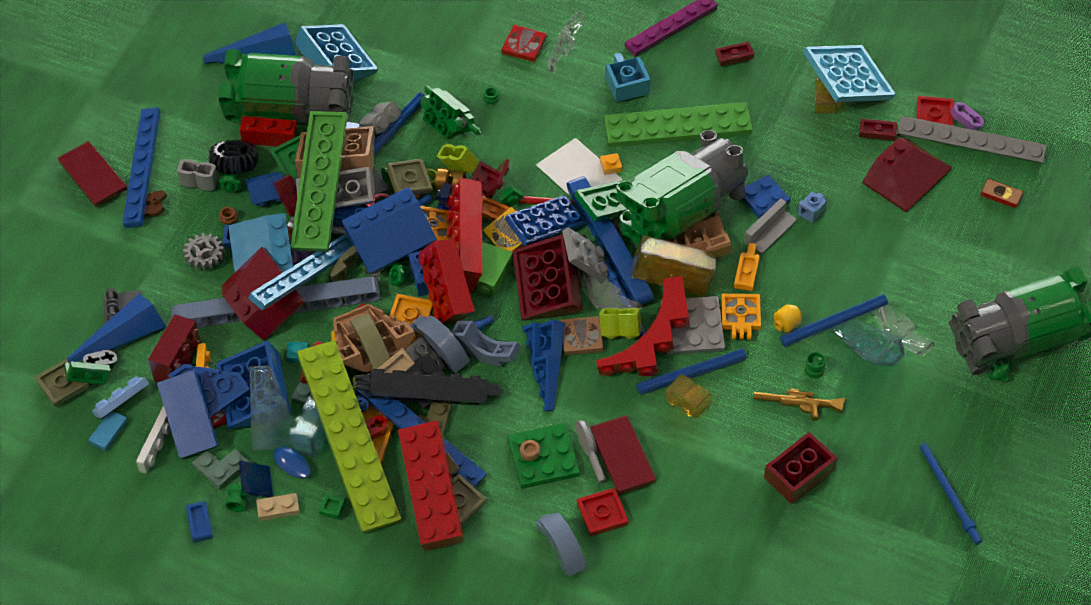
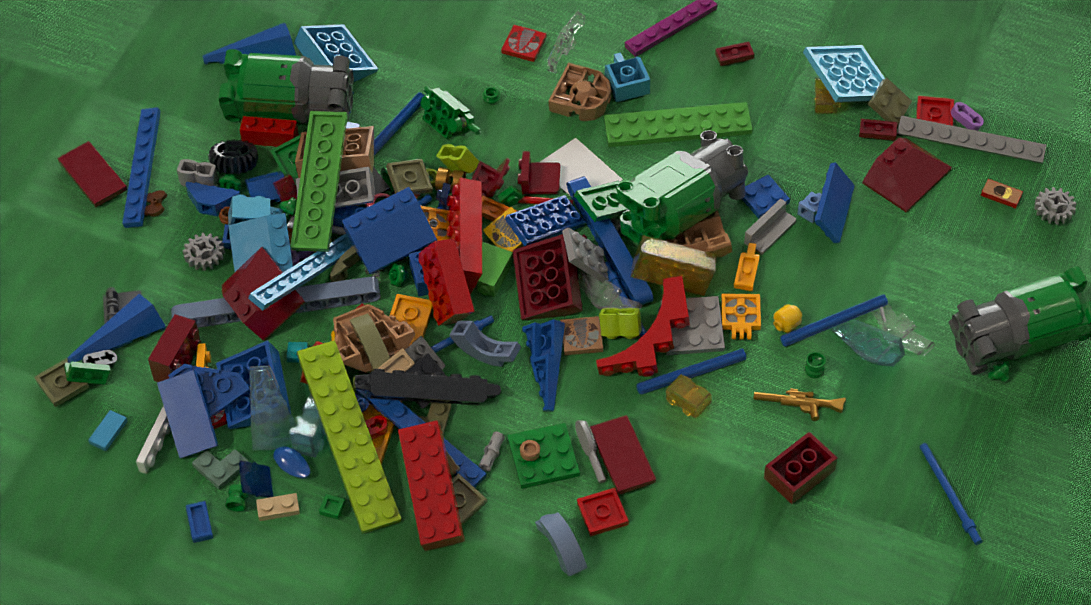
light blue plate [92,376,149,418] -> none
sand green plate [292,382,314,407] -> none
light grey brick [359,102,401,134] -> none
sand blue arch [410,315,470,373] -> none
light orange plate [600,153,622,175] -> none
none -> blue slope [185,181,240,216]
none -> medium azure hinge [228,195,283,225]
none -> green piece [279,197,297,218]
none -> light grey pin [479,432,505,472]
none -> dark red bracket [518,151,561,194]
none -> medium nougat connector [549,63,611,121]
none -> blue tile [815,162,855,244]
none -> olive plate [868,77,912,126]
none -> light grey gear [1034,187,1076,225]

